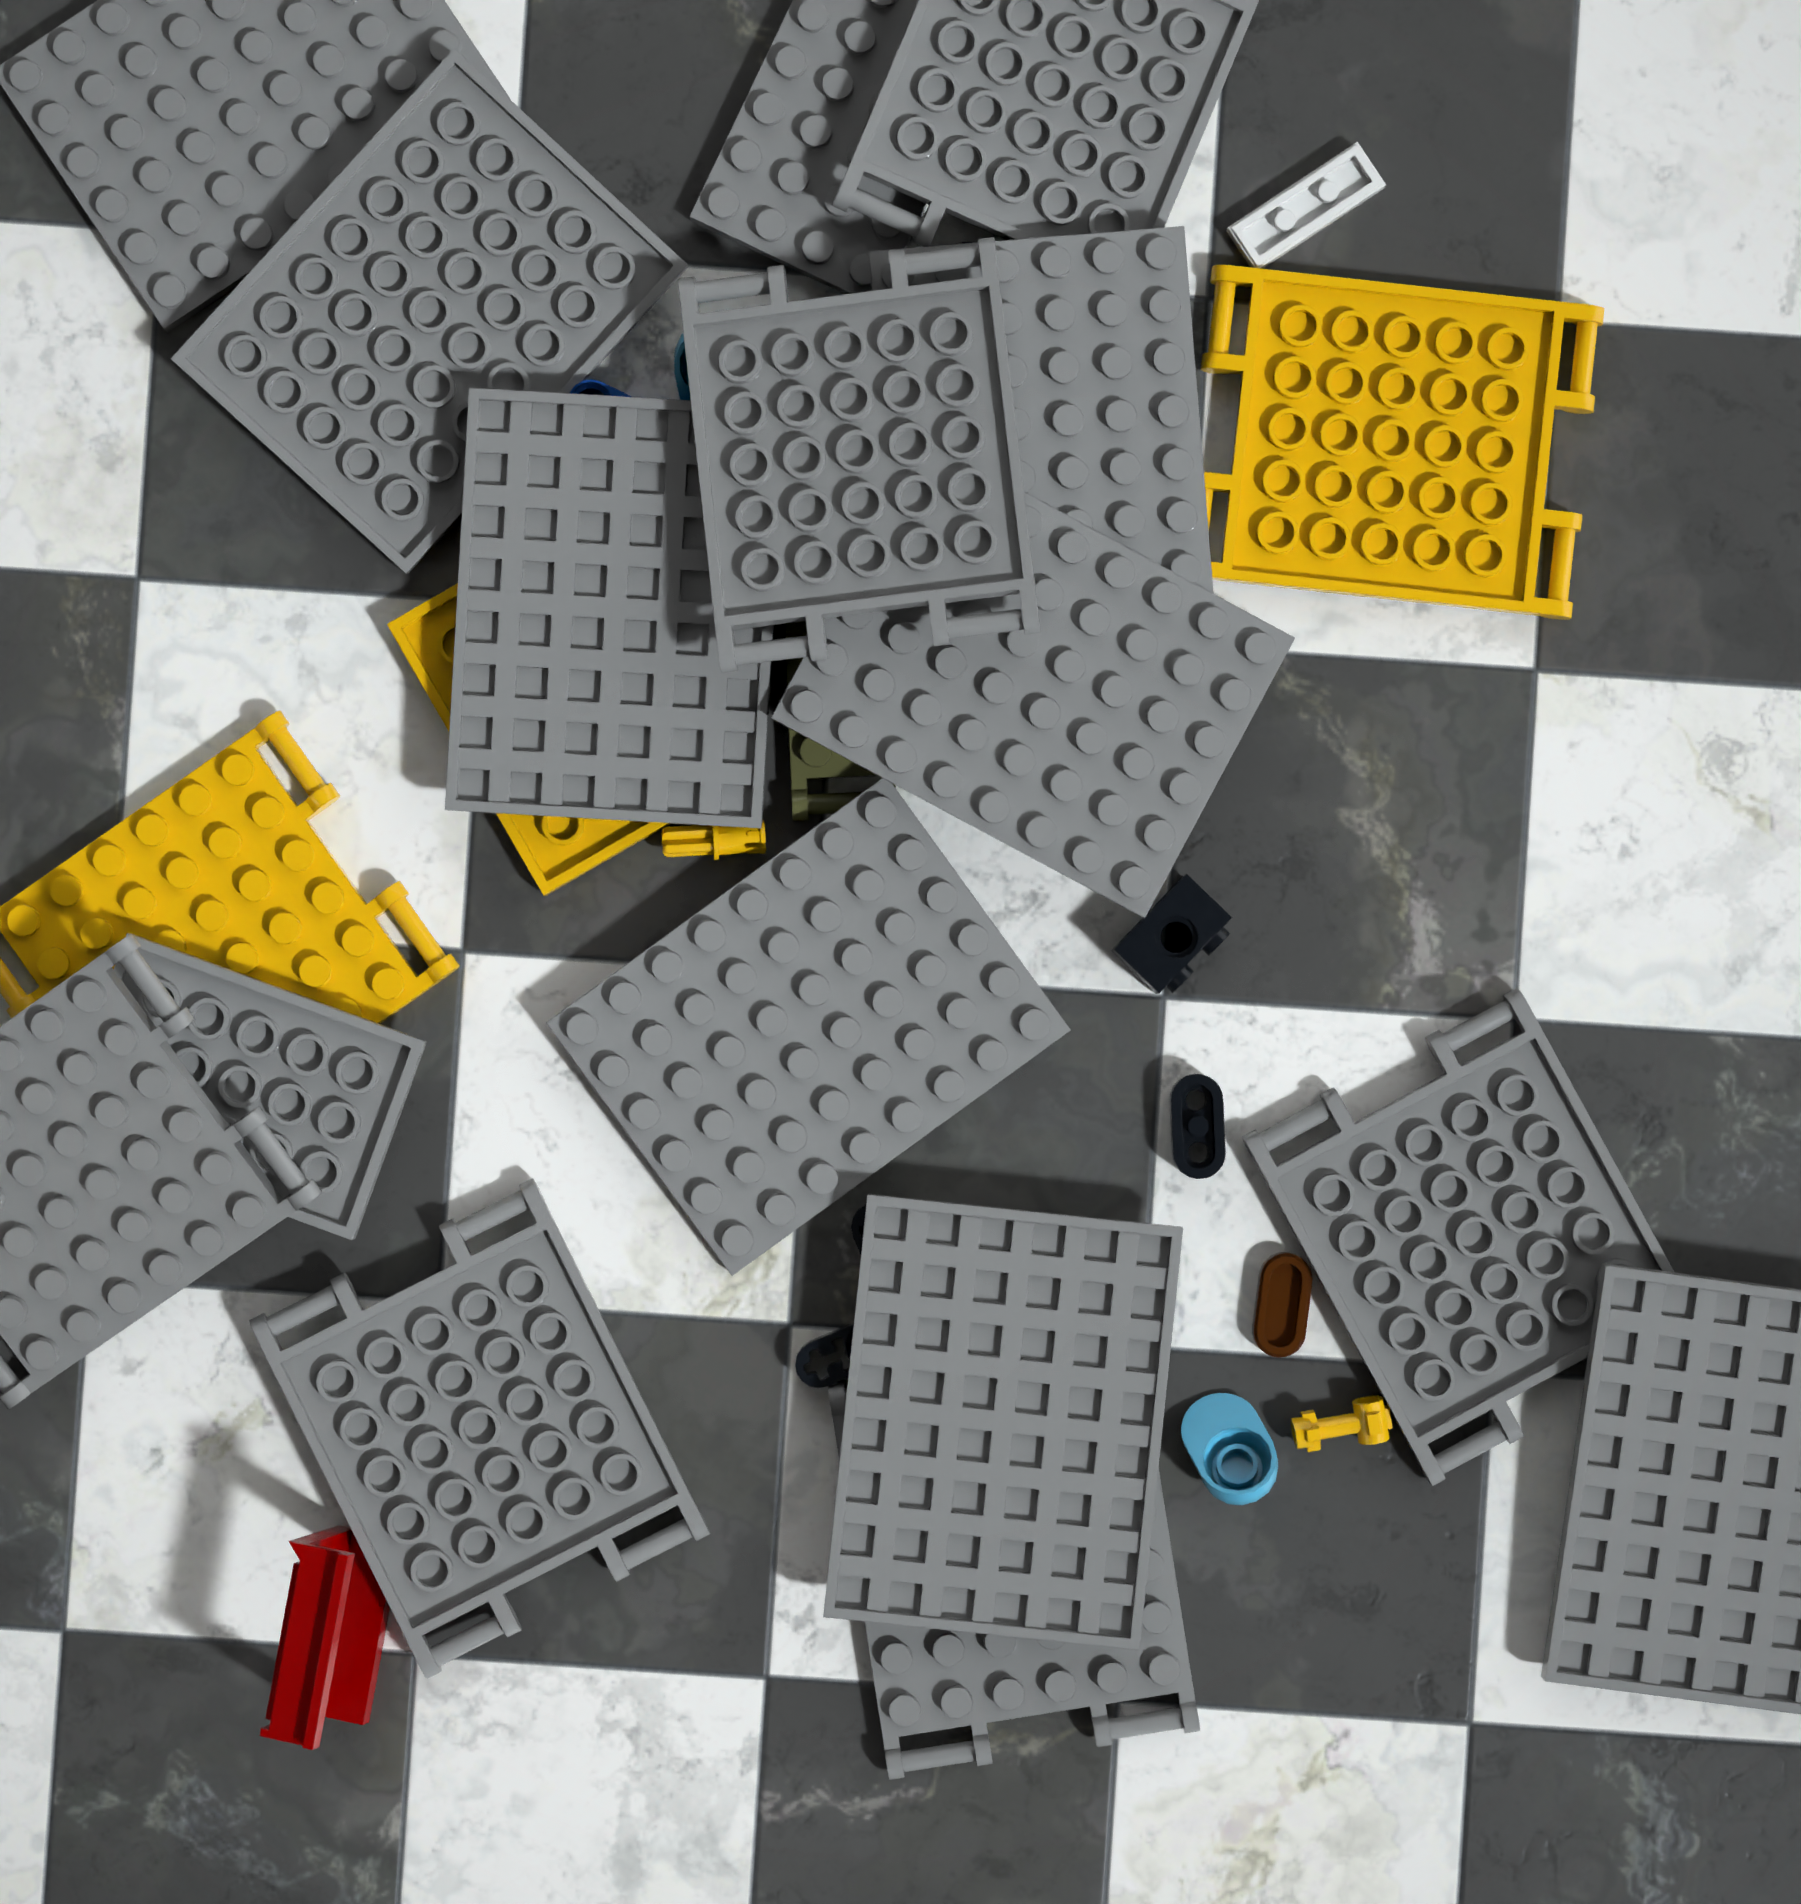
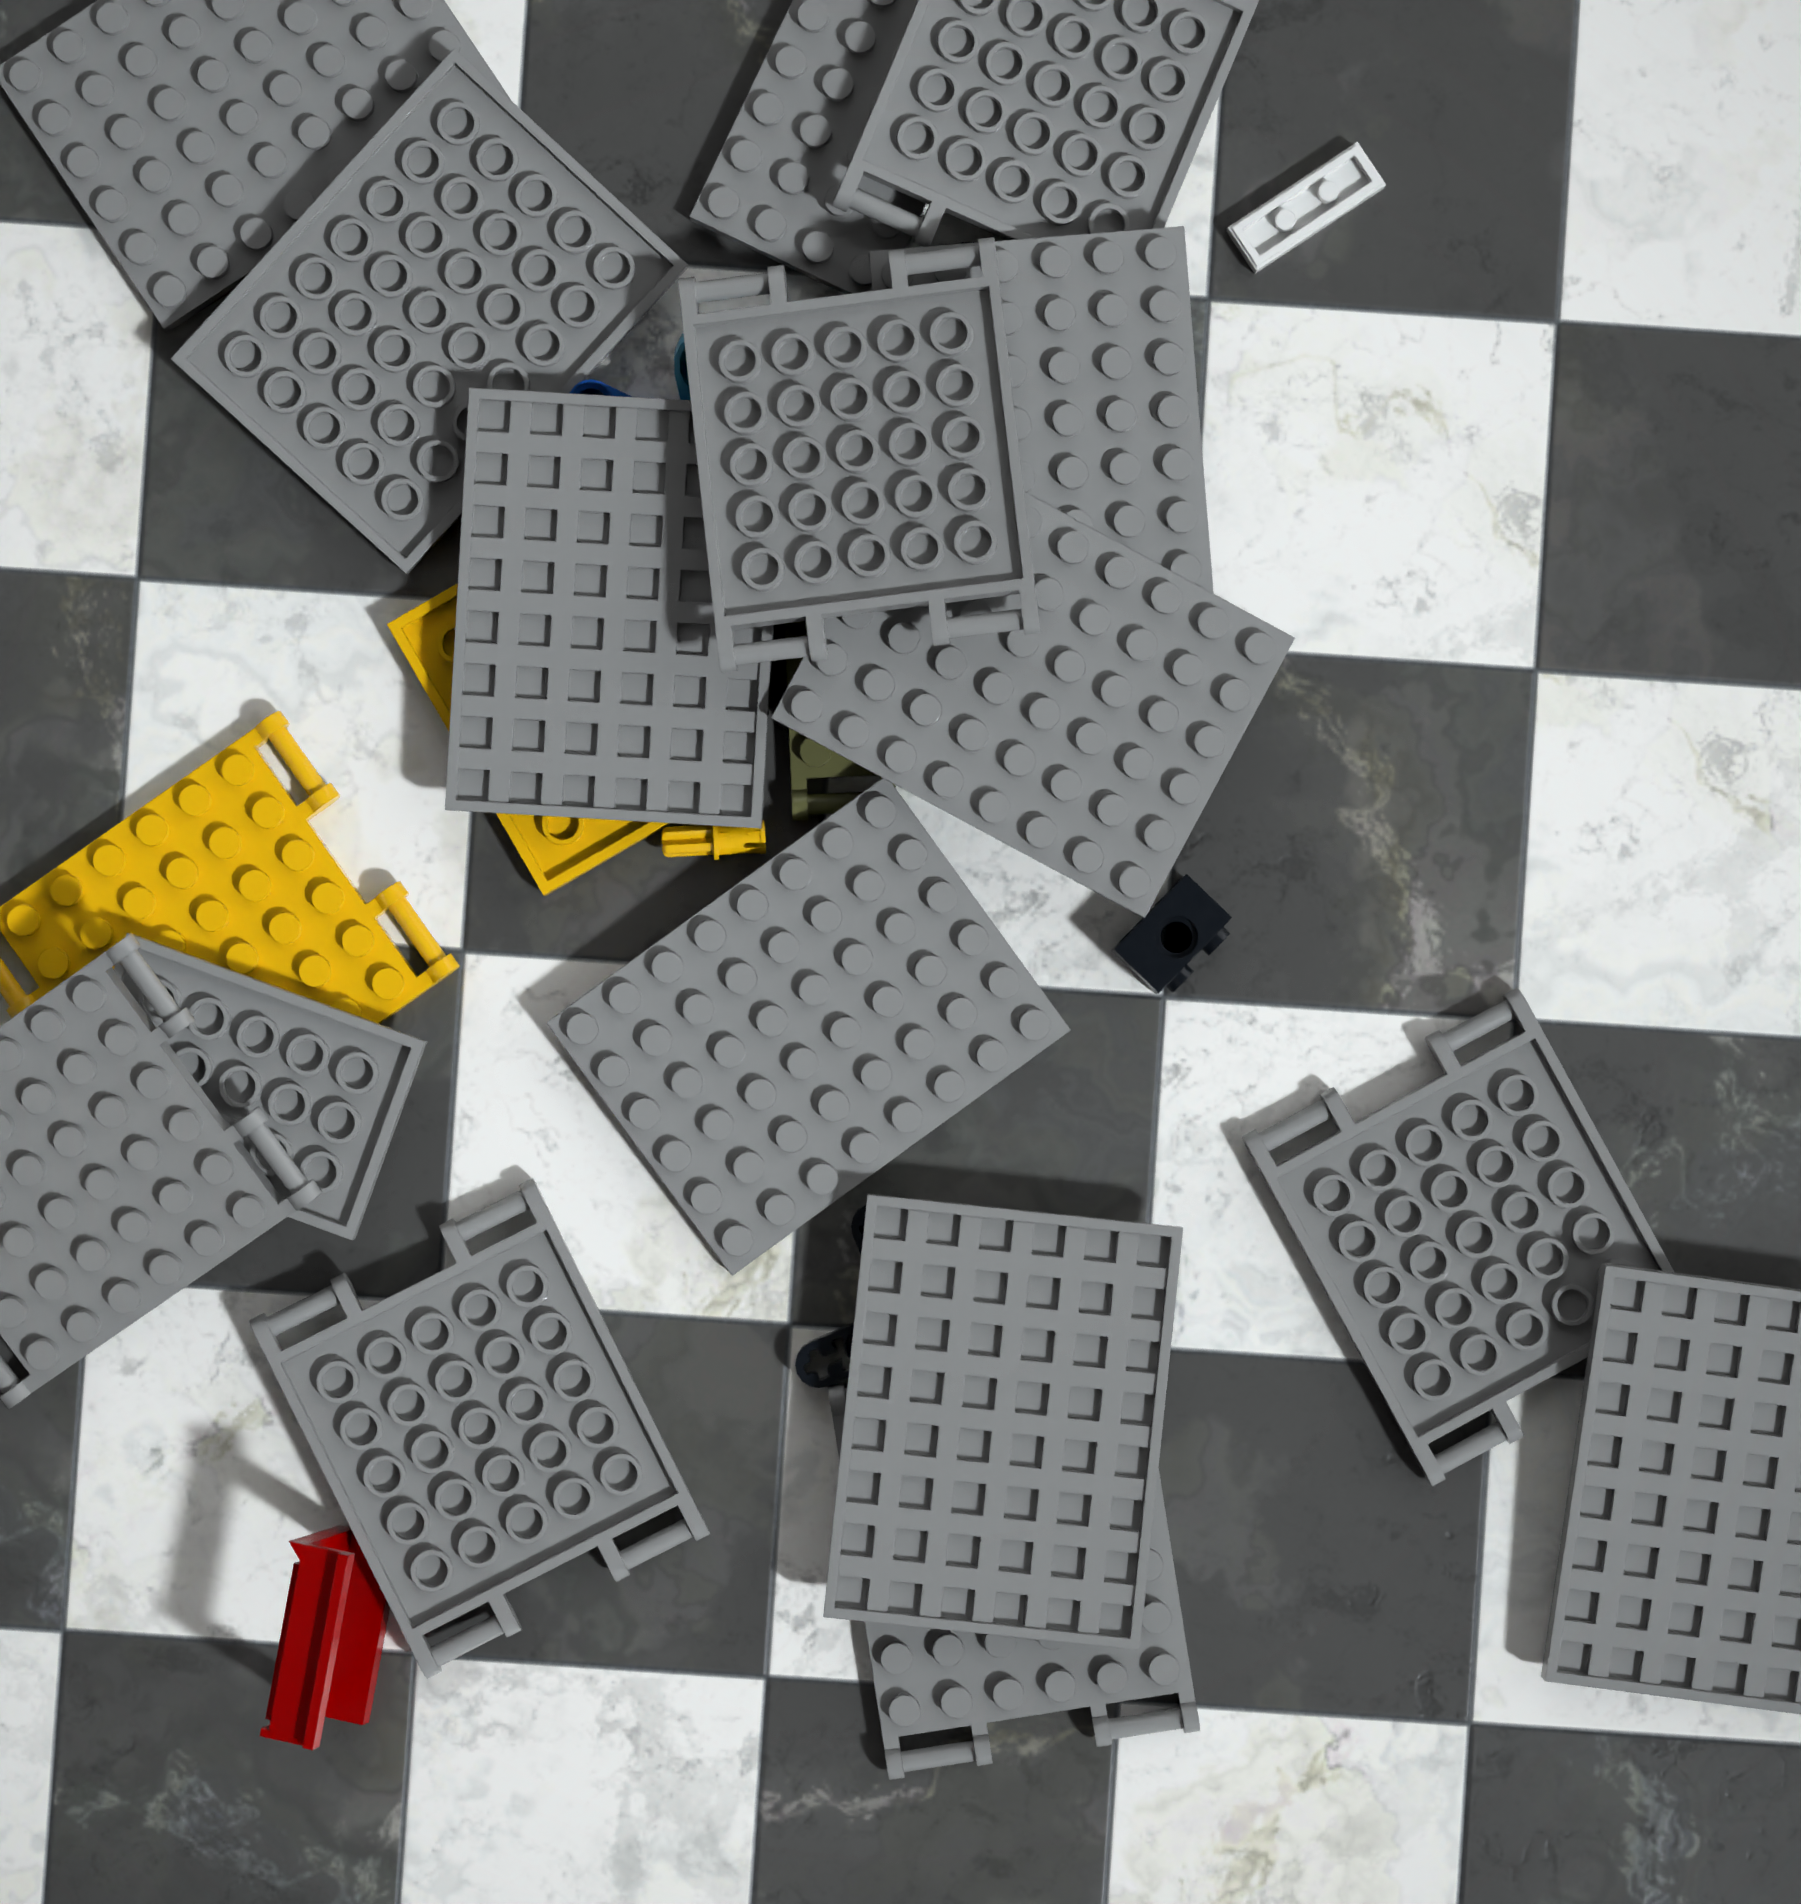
black plate [1169,1074,1226,1179] -> none
medium azure cap [1181,1393,1278,1505] -> none
yellow plate [1201,265,1605,620] -> none
reddish brown tile [1252,1252,1313,1358] -> none
yellow bar [1290,1396,1393,1452] -> none

